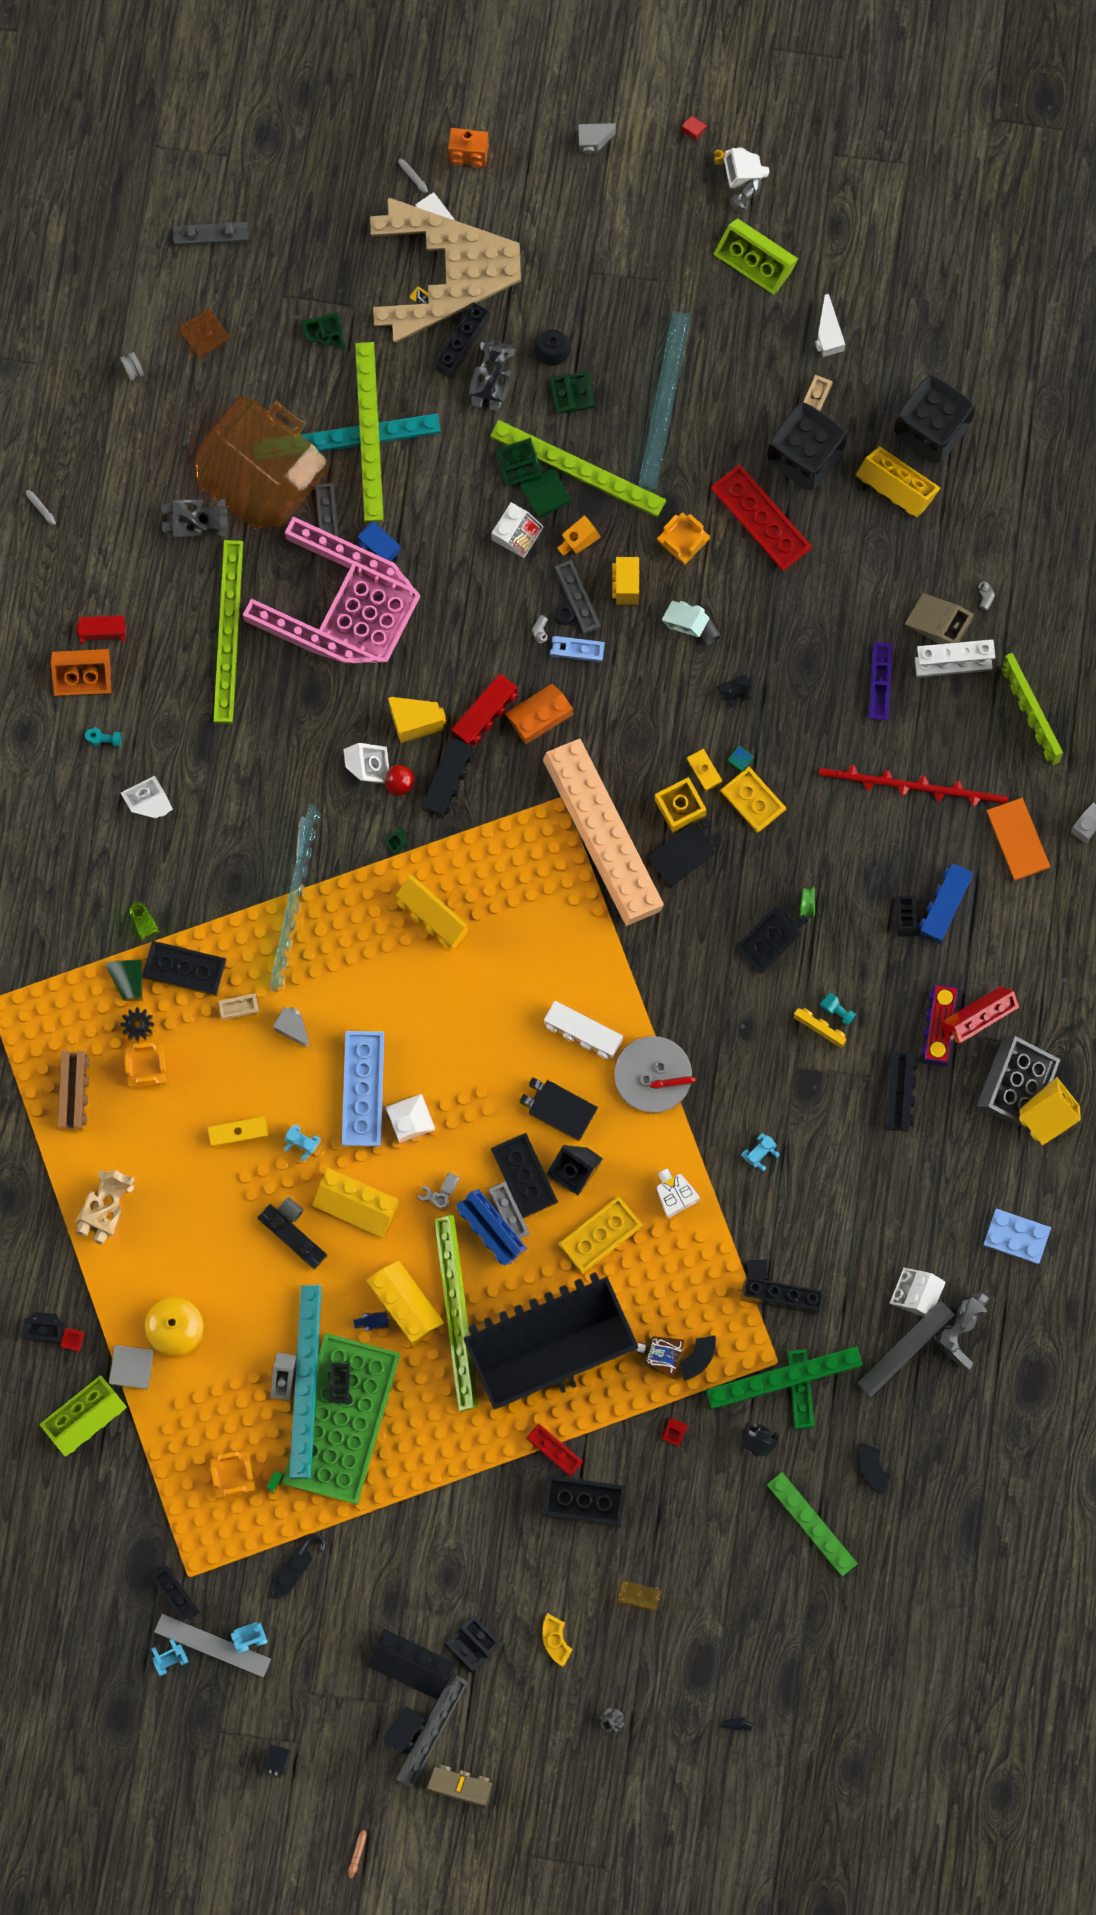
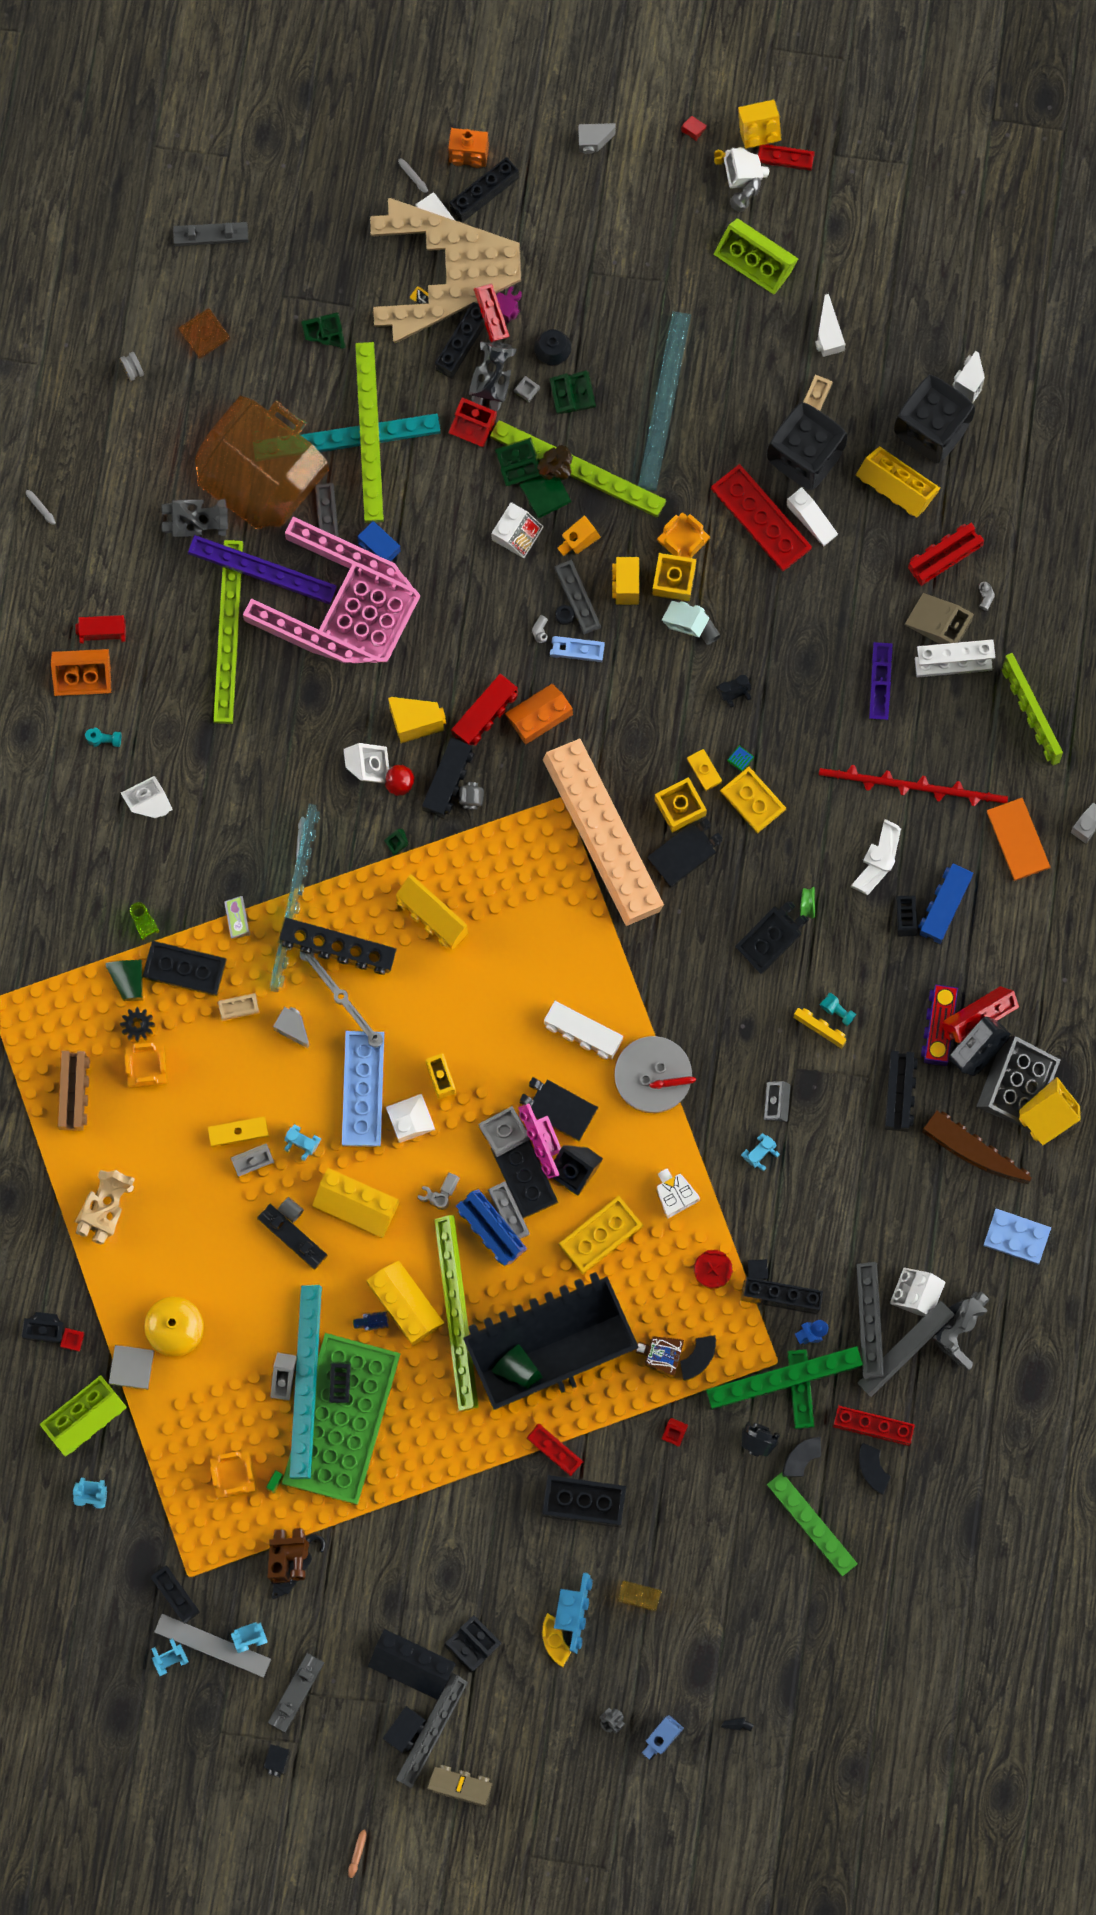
none -> medium azure piece [73,1477,107,1508]
none -> dark purple plate [188,535,337,605]
none -> slope [224,896,250,939]
none -> light grey plate [231,1143,274,1177]
none -> reddish brown hips [267,1528,309,1583]
none -> dark grey hinge [268,1653,325,1733]
none -> black brick [277,917,397,975]
none -> light grey piece [300,952,383,1048]
none -> yellow brick [426,1053,456,1099]
none -> red brick [448,398,497,447]
none -> black brick [450,157,519,223]
none -> dark grey head [458,782,484,810]
none -> tile [474,283,510,342]
none -> light grey tile [478,1106,530,1157]
none -> dark green slope [492,1344,543,1389]
none -> magenta brick [496,286,522,324]
none -> light grey tile [514,376,540,402]
none -> dark pink bracket [518,1104,561,1179]
none -> dark brown plant [537,445,573,480]
none -> dark azure bracket [554,1573,593,1654]
none -> medium blue torso [642,1715,684,1760]
none -> yellow brick [652,553,696,602]
none -> red tile [694,1250,733,1289]
none -> yellow brick [738,100,781,149]
none -> red tile [758,144,815,171]
none -> dark grey slope [764,1081,790,1122]
none -> black tile [783,1437,821,1477]
none -> white slope [787,487,838,547]
none -> blue hips [795,1320,829,1344]
none -> red brick [833,1405,915,1446]
none -> white plate [851,819,901,895]
none -> dark grey tile [857,1262,884,1379]
none -> red brick [908,522,984,586]
none -> reddish brown slope [922,1111,1032,1184]
none -> black axle [949,1017,1011,1076]
none -> white slope [952,351,985,403]

